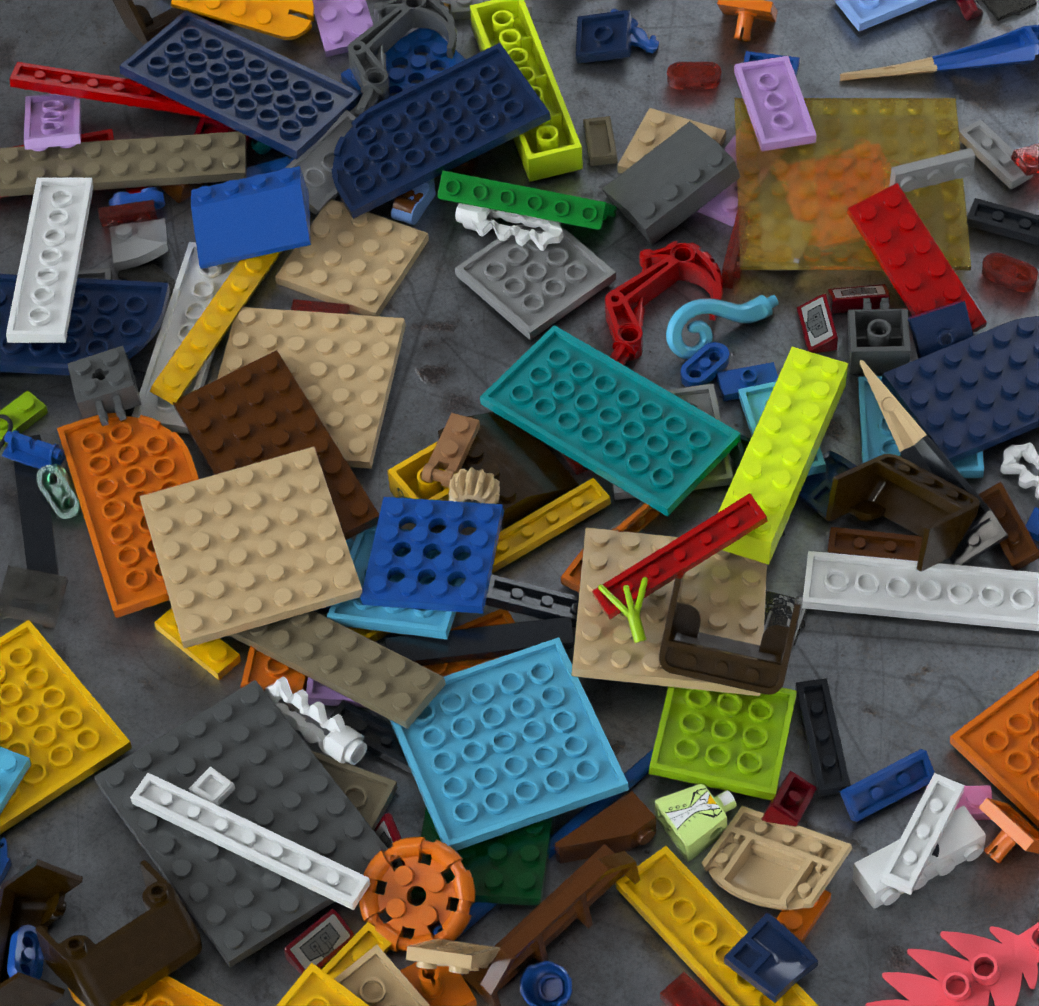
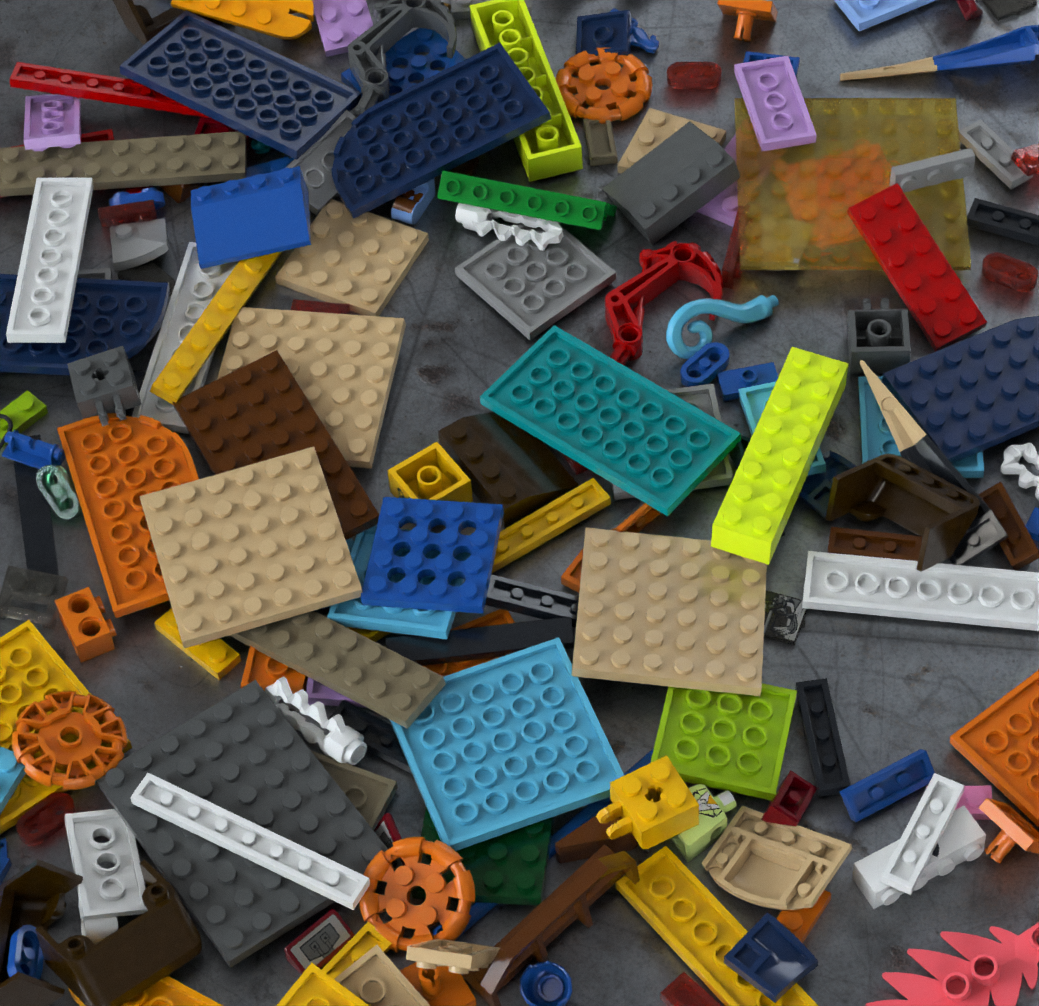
white tile [189,766,235,806] -> none
medium nougat plate [422,413,480,488] -> none
tan gear [448,467,500,504] -> none
red plate [592,493,768,619] -> none
lime plant [598,577,648,643] -> none
dark brown windscreen [659,571,803,695] -> none
slope [797,294,838,353] -> none
dark red slope [828,284,890,314] -> none
dark blue plate [908,300,974,359] -> none
none -> orange plate [12,691,128,790]
none -> clear red plate [16,792,76,846]
none -> orange brick [54,587,117,663]
none -> white hinge [65,809,148,944]
none -> orange plate [555,47,653,124]
none -> yellow hinge [596,755,699,849]

